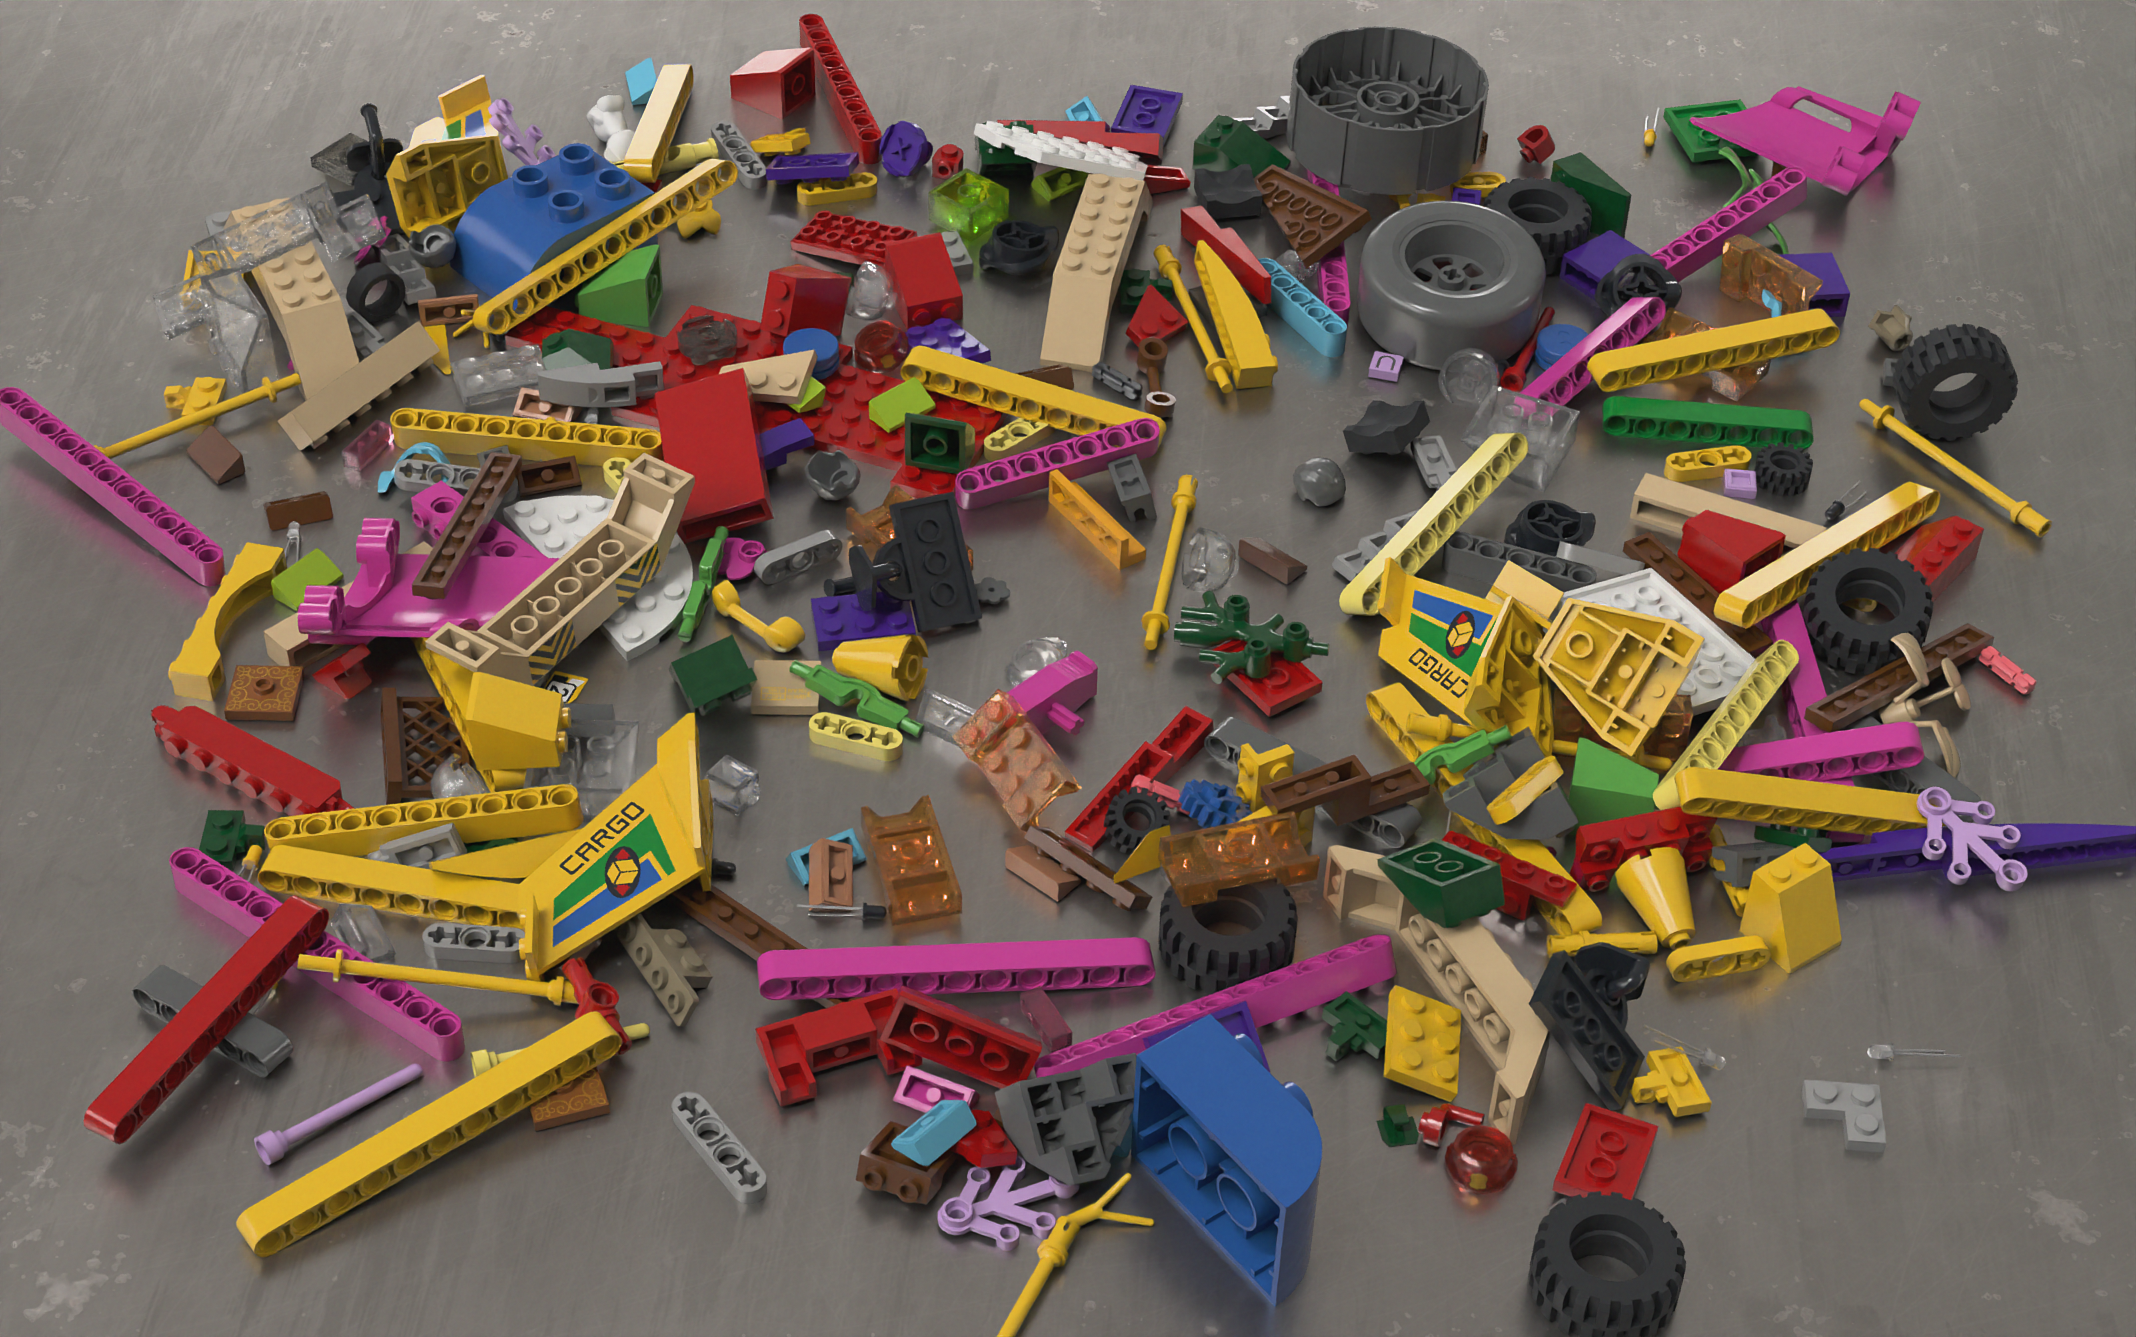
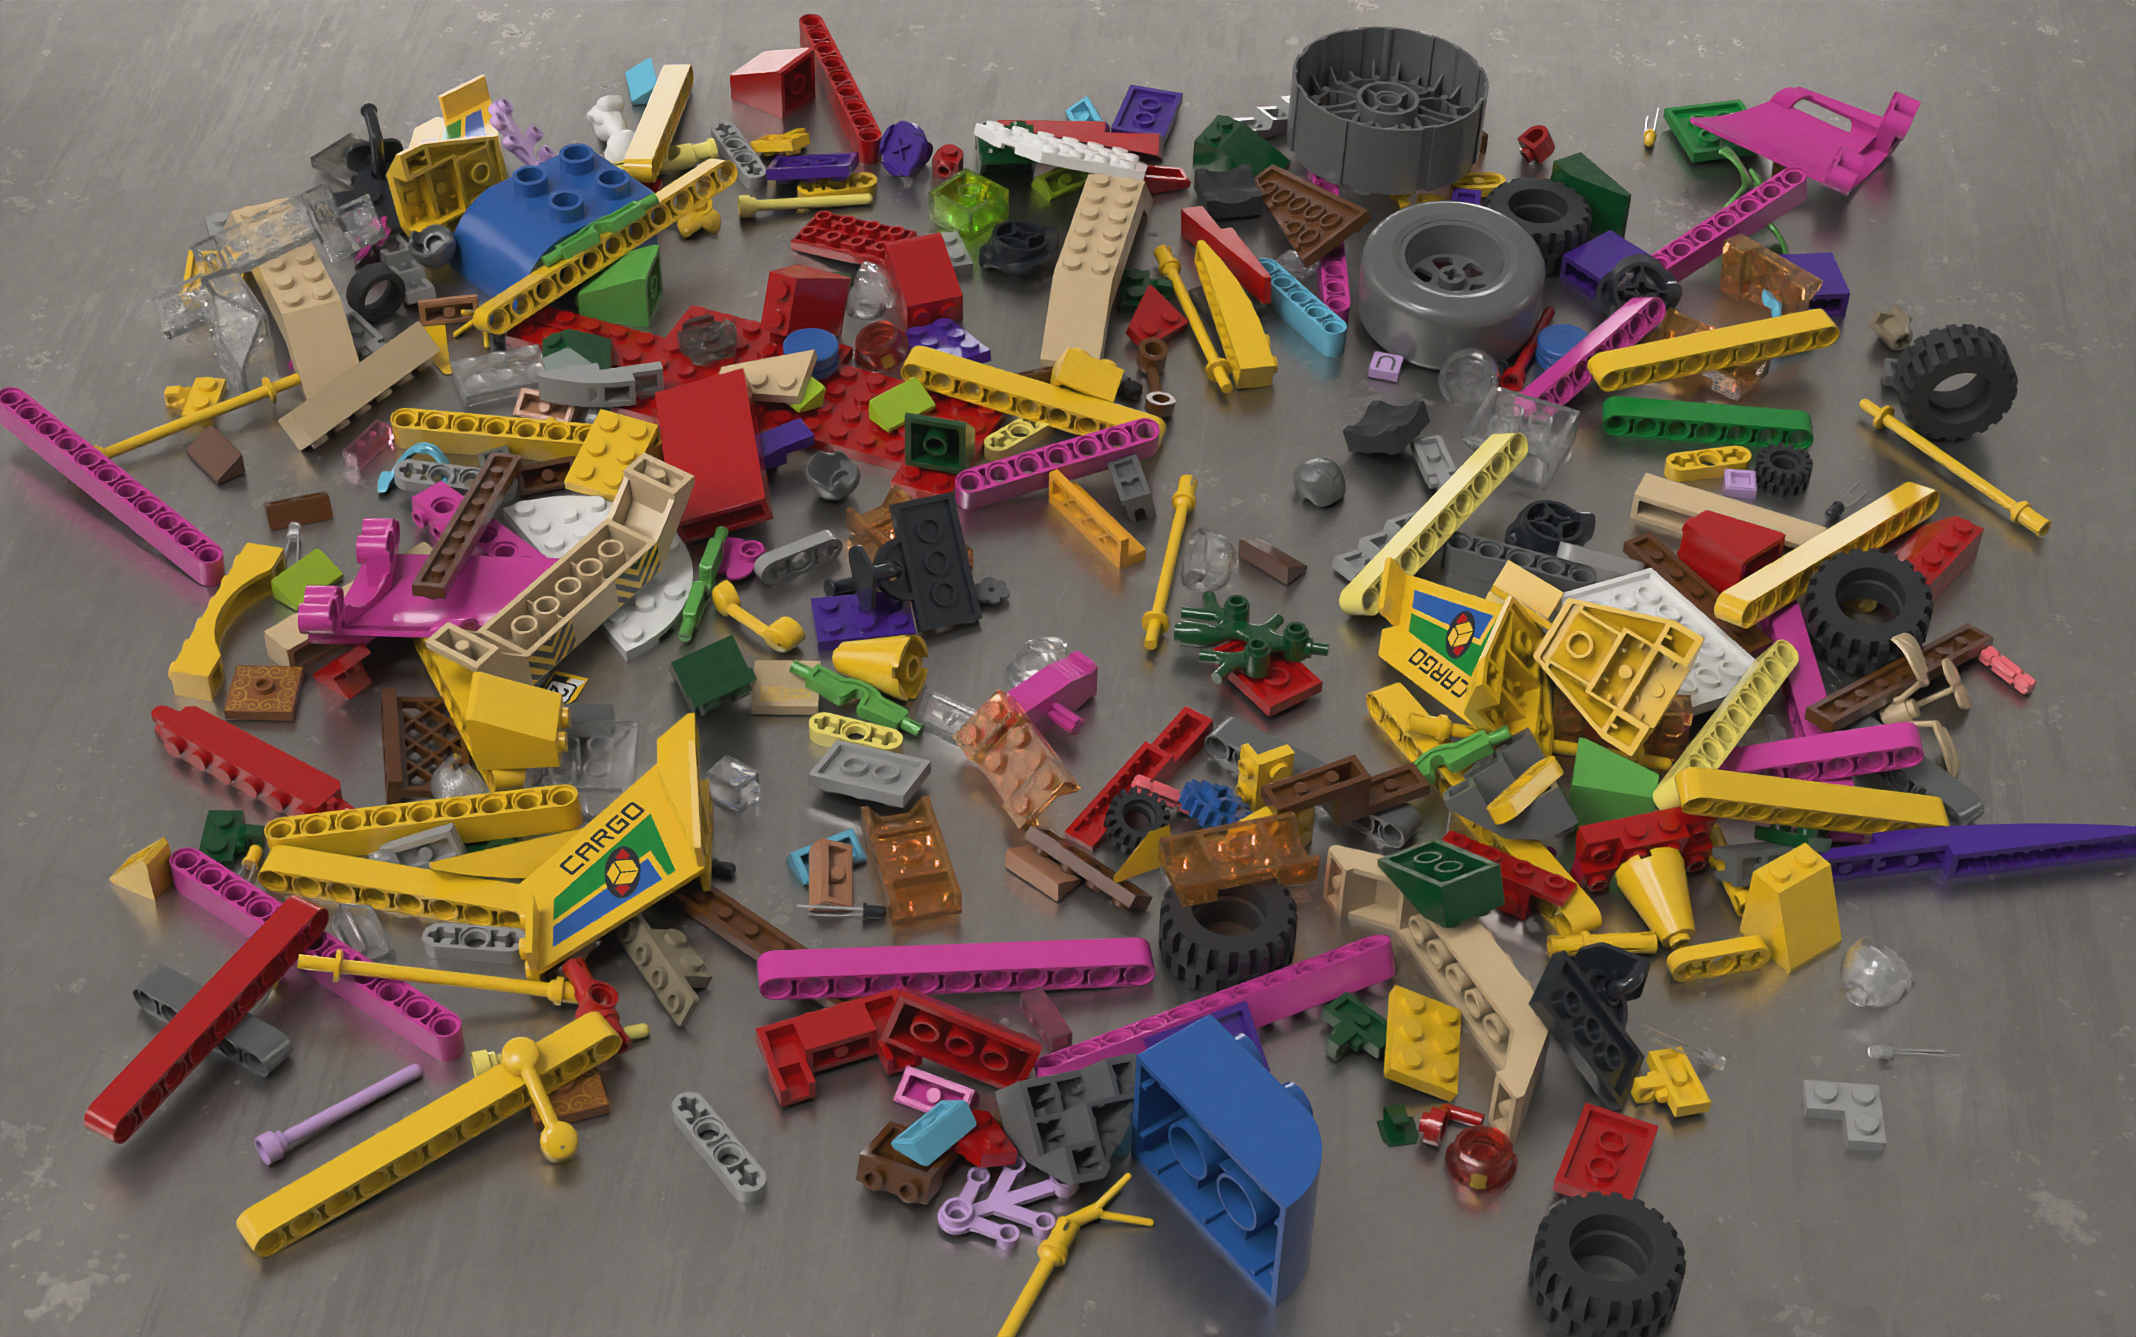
lavender plant [1917,787,2028,891] -> none
none -> yellow slope [109,837,173,900]
none -> yellow piece [501,1036,579,1164]
none -> bright green piece [541,193,659,268]
none -> yellow plate [564,409,659,502]
none -> light yellow piece [737,193,873,218]
none -> light grey plate [808,740,931,808]
none -> yellow slope [1050,347,1124,403]
none -> clear cylinder [1839,938,1915,1009]

